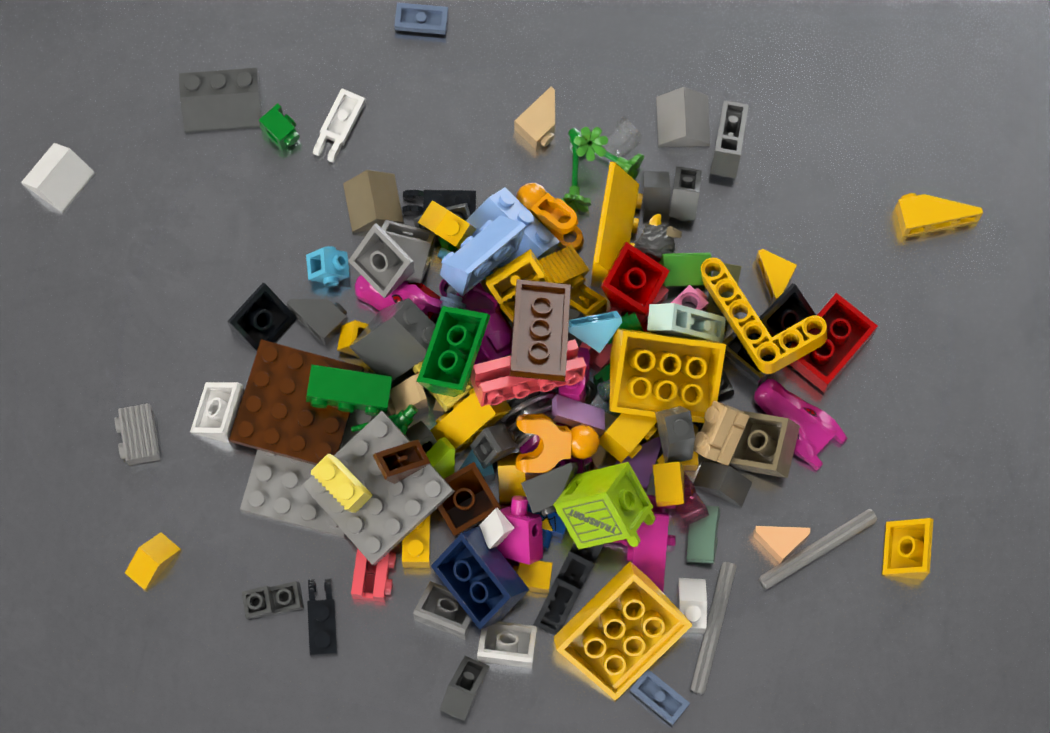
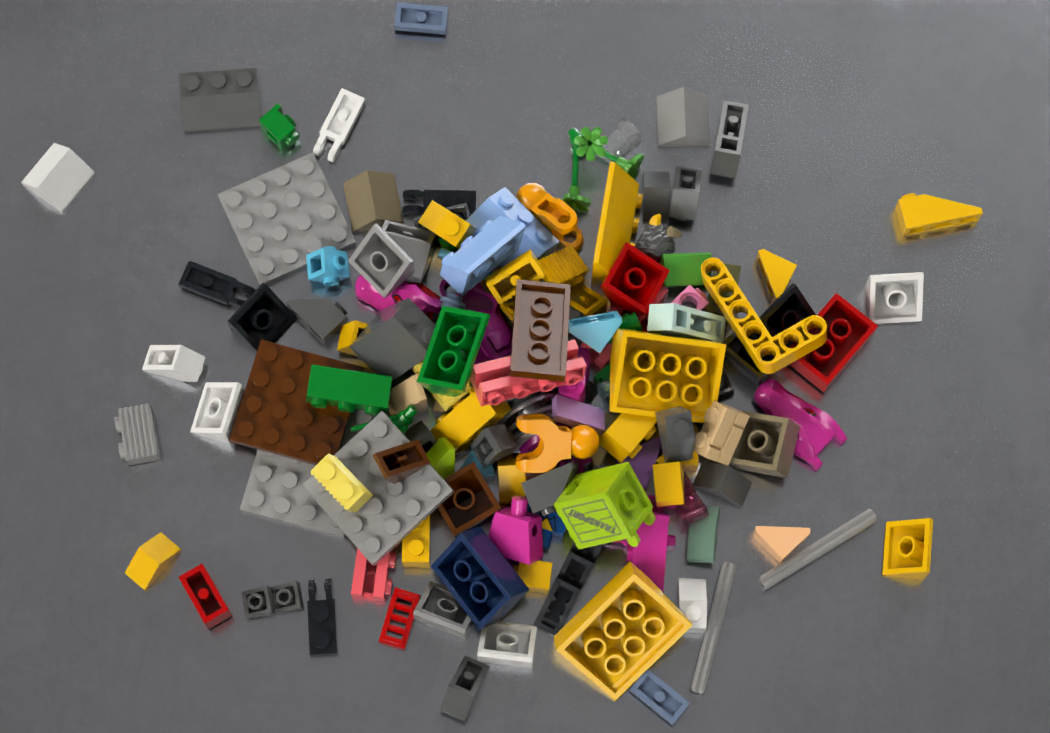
white slope [479,507,515,549] -> none
tan slope [514,86,555,151] -> none
none -> white slope [142,345,205,382]
none -> black hinge [178,261,256,309]
none -> red brick [178,564,232,629]
none -> light grey plate [217,152,356,285]
none -> red slope [378,587,421,650]
none -> white slope [865,272,924,324]

